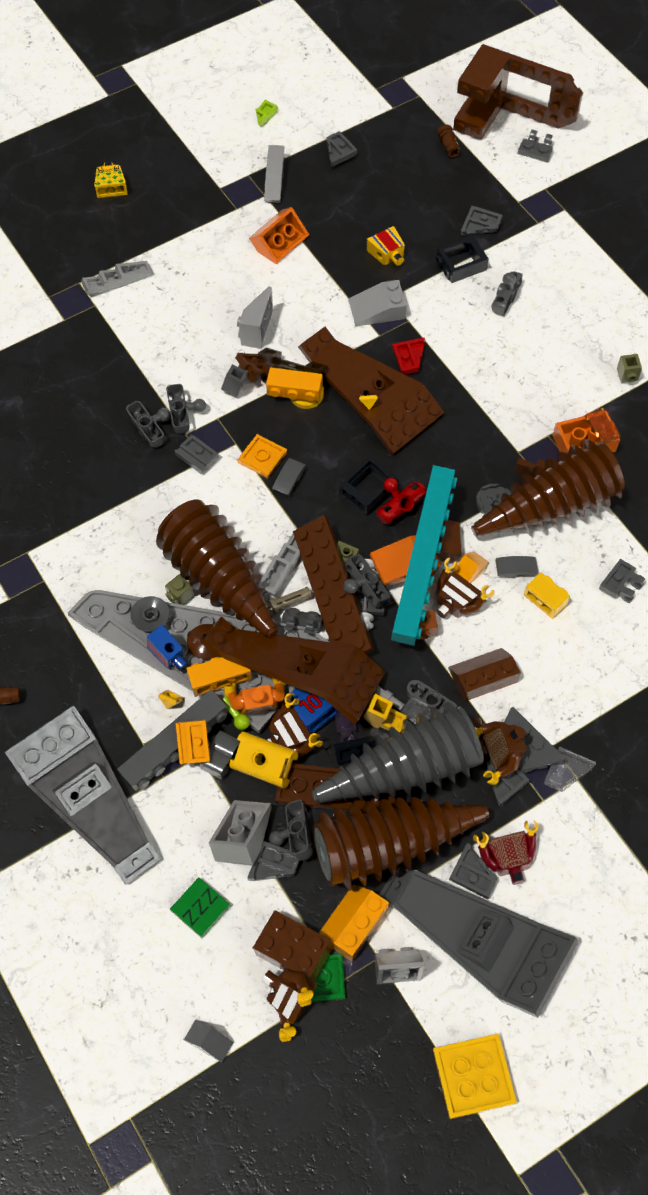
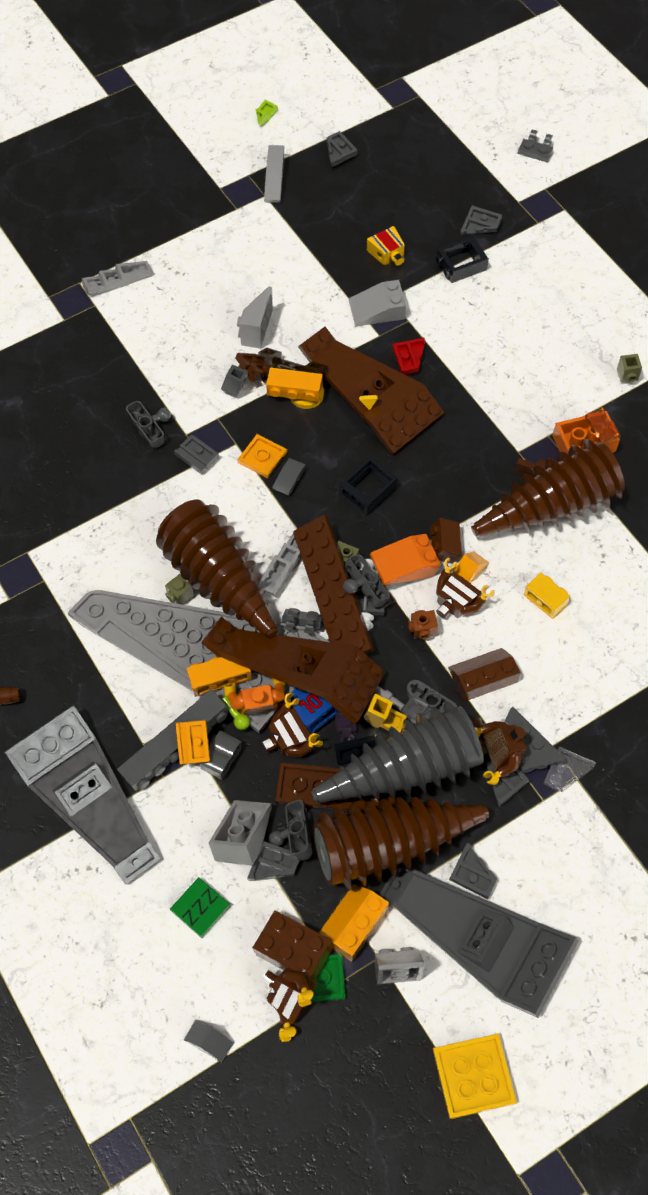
yellow torso [95,161,128,198] -> none
dark grey dish [130,596,170,632] -> none
blue torso [147,624,188,672] -> none
yellow slope [158,690,184,709] -> none
dark grey piece [166,384,206,434] -> none
reddish brown dish [187,624,218,660] -> none
yellow piece [229,732,298,788] -> none
orange slope [249,207,309,264] -> none
dark tan pin [265,587,312,615] -> none
red piece [376,478,427,524] -> none
teal brick [391,465,457,645] -> none
reddish brown axle [437,124,460,158] -> none
reddish brown bracket [453,44,583,140] -> none
dark red torso [473,820,538,885] -> none
dark grey tile [476,484,511,515] -> none
dark grey piece [491,271,523,316] -> none
dark grey slope [495,556,538,578] -> none
dark grey plate [599,559,645,603] -> none

